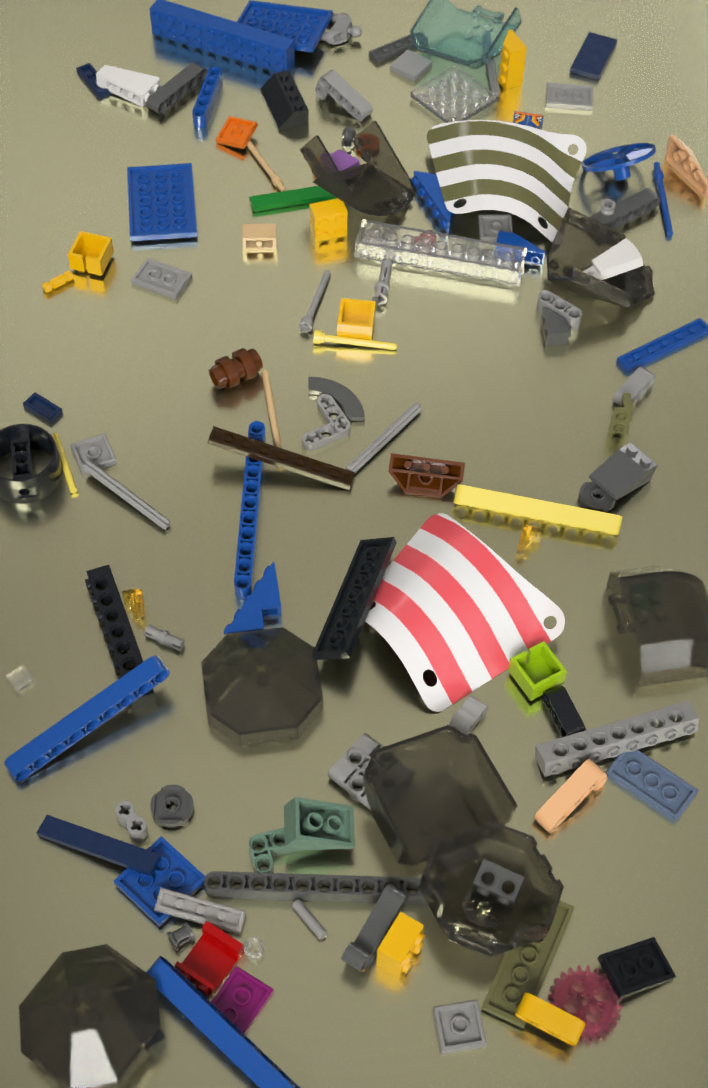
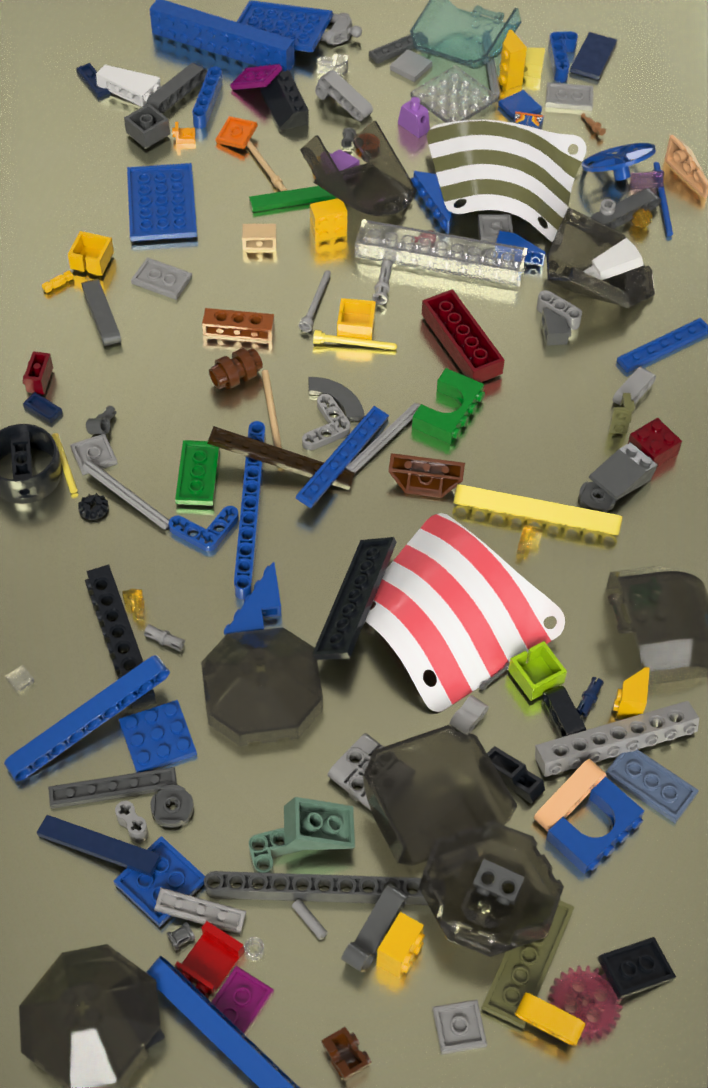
none -> dark red brick [23,351,53,394]
none -> dark grey tile [48,767,177,809]
none -> black gear [78,493,109,520]
none -> dark grey beam [81,279,121,347]
none -> dark grey pin [86,405,117,434]
none -> blue plate [119,700,197,773]
none -> dark grey brick [124,104,170,149]
none -> blue beam [169,506,239,551]
none -> light orange bracket [172,122,195,144]
none -> green plate [175,440,220,506]
none -> dark orange brick [202,308,275,342]
none -> magenta tile [230,64,282,90]
none -> blue tile [295,406,389,508]
none -> clear brick [317,54,349,77]
none -> reddish brown cylinder [321,1027,372,1081]
none -> medium lavender torso [398,97,430,138]
none -> green arch [412,368,485,445]
none -> dark red brick [421,289,505,382]
none -> dark grey hinge [479,662,509,691]
none -> black slope [481,746,545,804]
none -> blue tile [498,90,542,119]
none -> light yellow torso [523,48,545,79]
none -> blue arch [546,777,644,874]
none -> blue beam [548,31,578,83]
none -> dark blue pin [576,677,604,717]
none -> medium nougat piece [581,112,606,136]
none -> yellow slope [613,667,650,720]
none -> dark red brick [628,417,682,467]
none -> clear purple tile [630,171,664,190]
none -> clear yellow gear [632,208,653,229]

